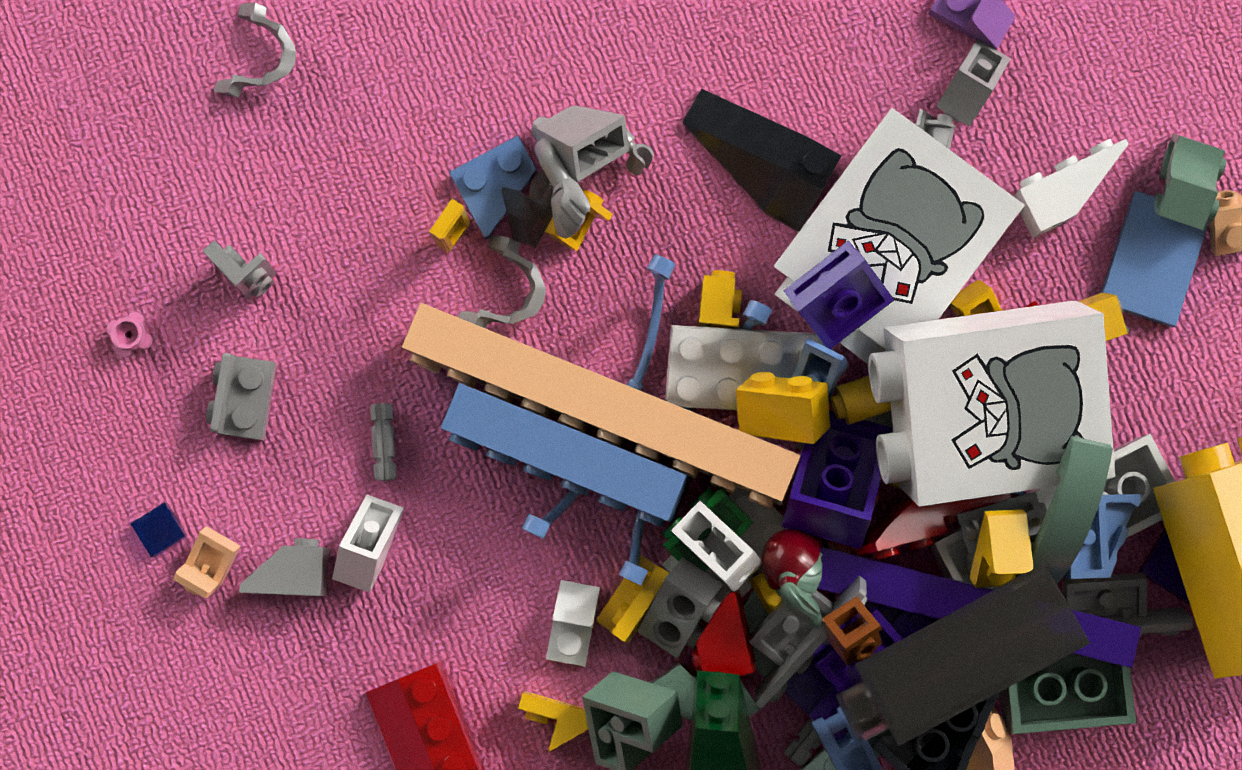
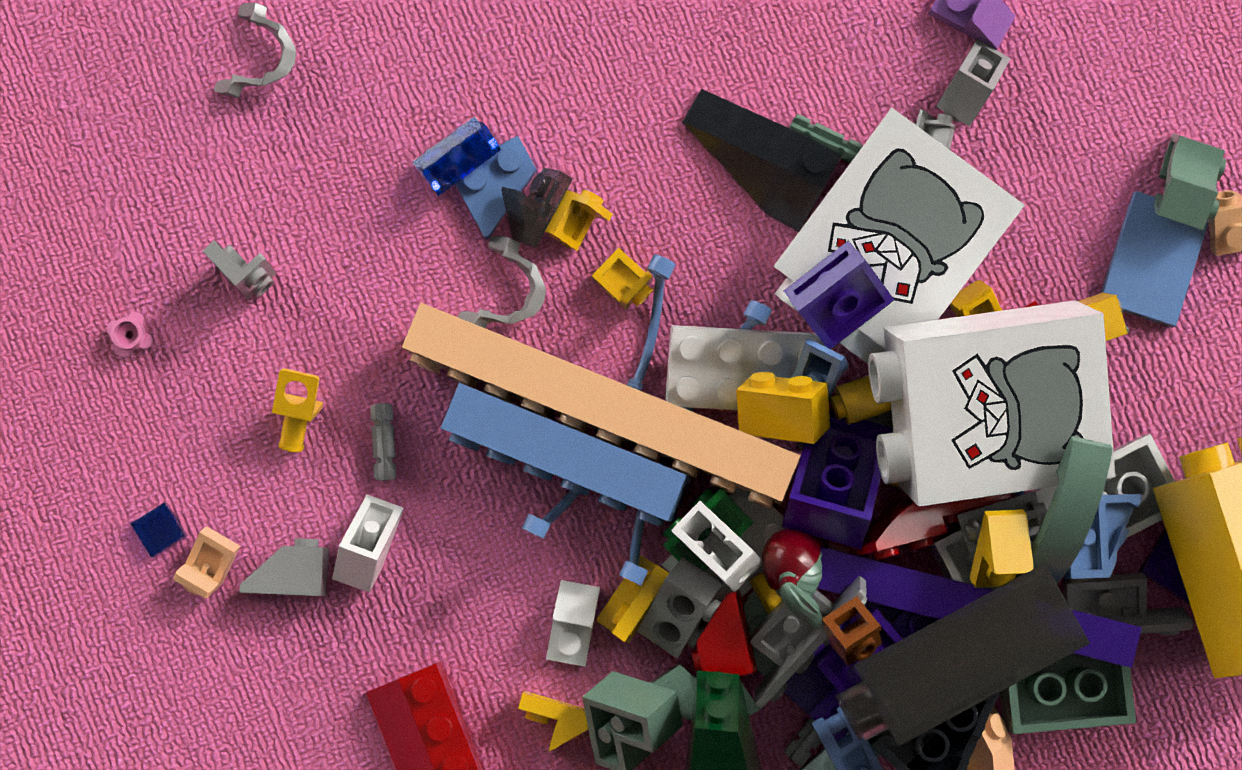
light grey bracket [206,353,277,441] -> none
yellow tile [429,199,470,253] -> none
light grey torso [532,106,653,238] -> none
yellow brick [698,270,742,329] -> none
white slope [1013,139,1128,238] -> none
none -> yellow bracket [272,368,323,452]
none -> clear blue bracket [412,116,502,196]
none -> yellow bracket [592,247,653,310]
none -> sand green axle [789,114,863,164]

